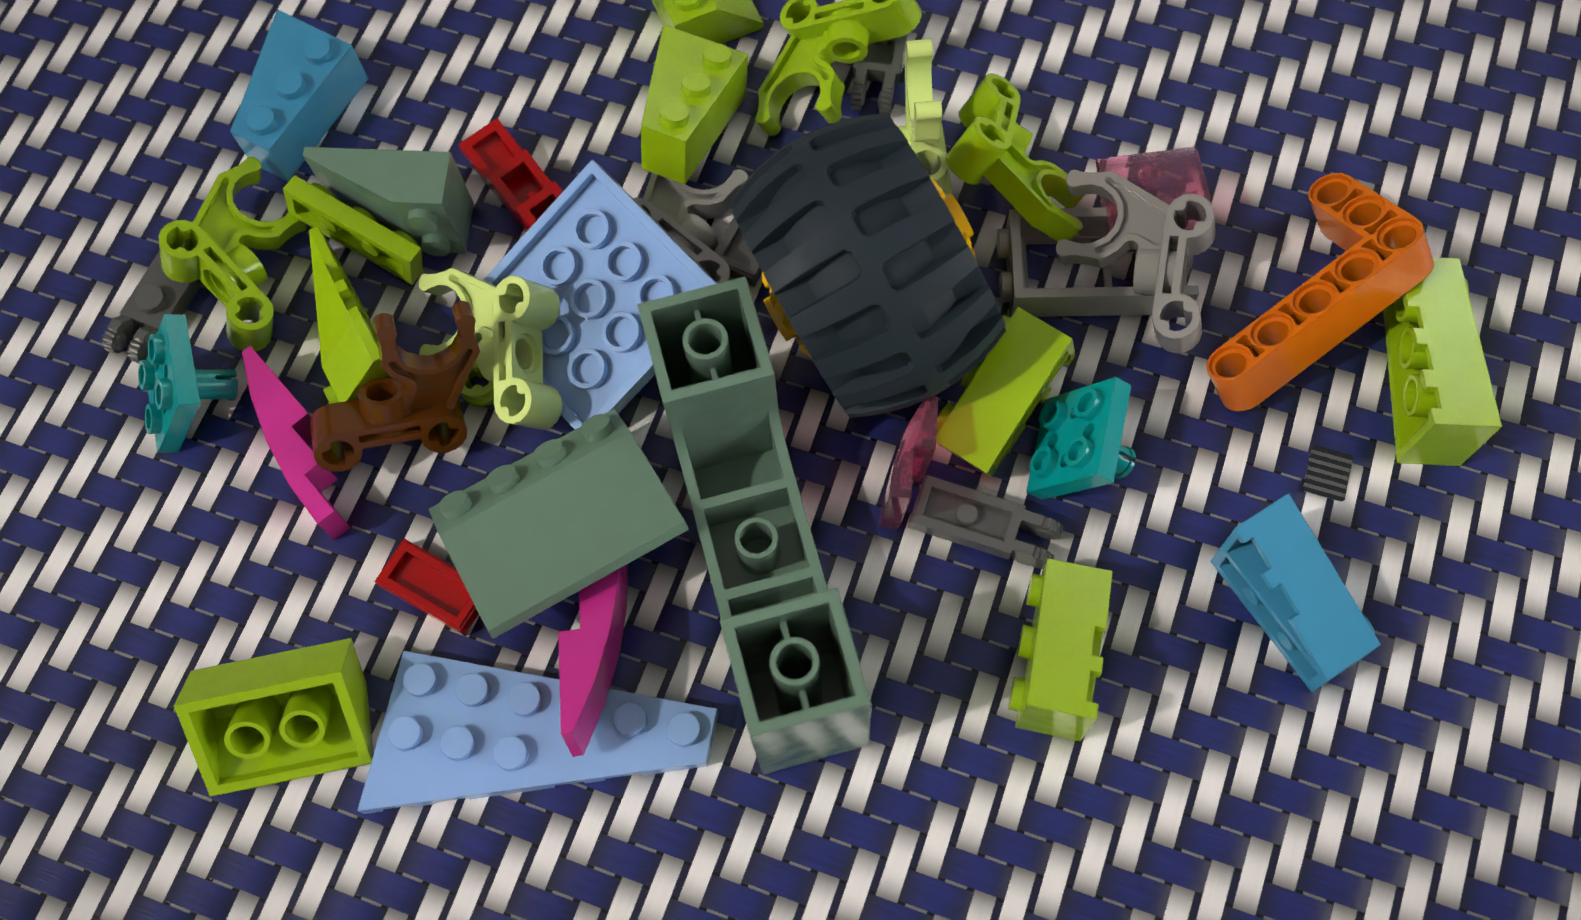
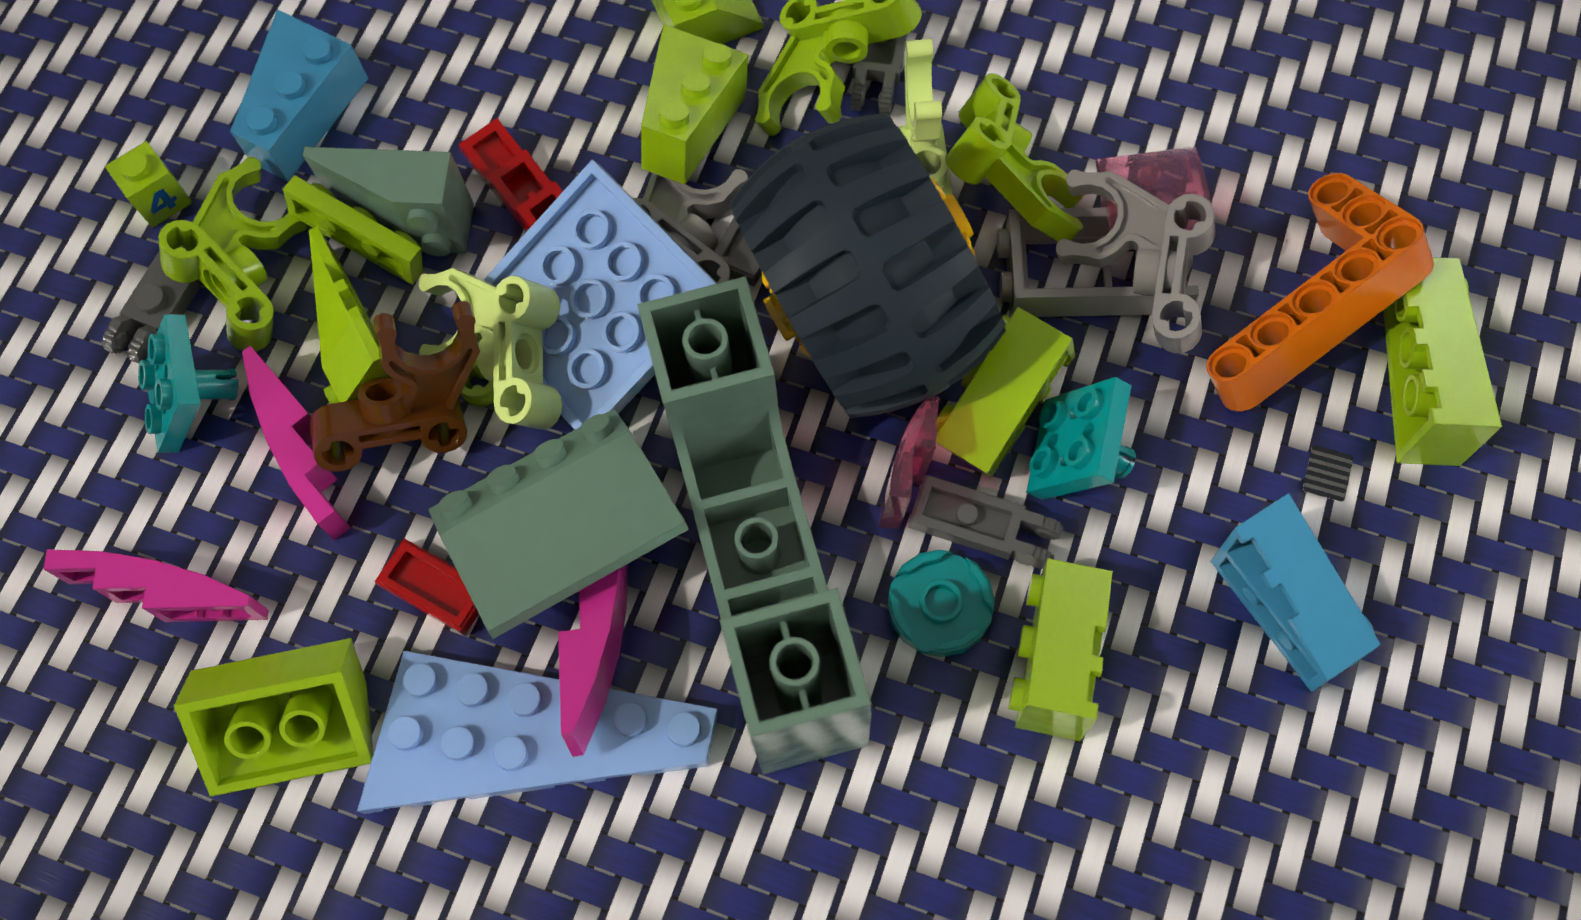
none -> dark pink slope [43,549,269,622]
none -> lime brick [105,140,193,228]
none -> teal tile [887,550,995,657]

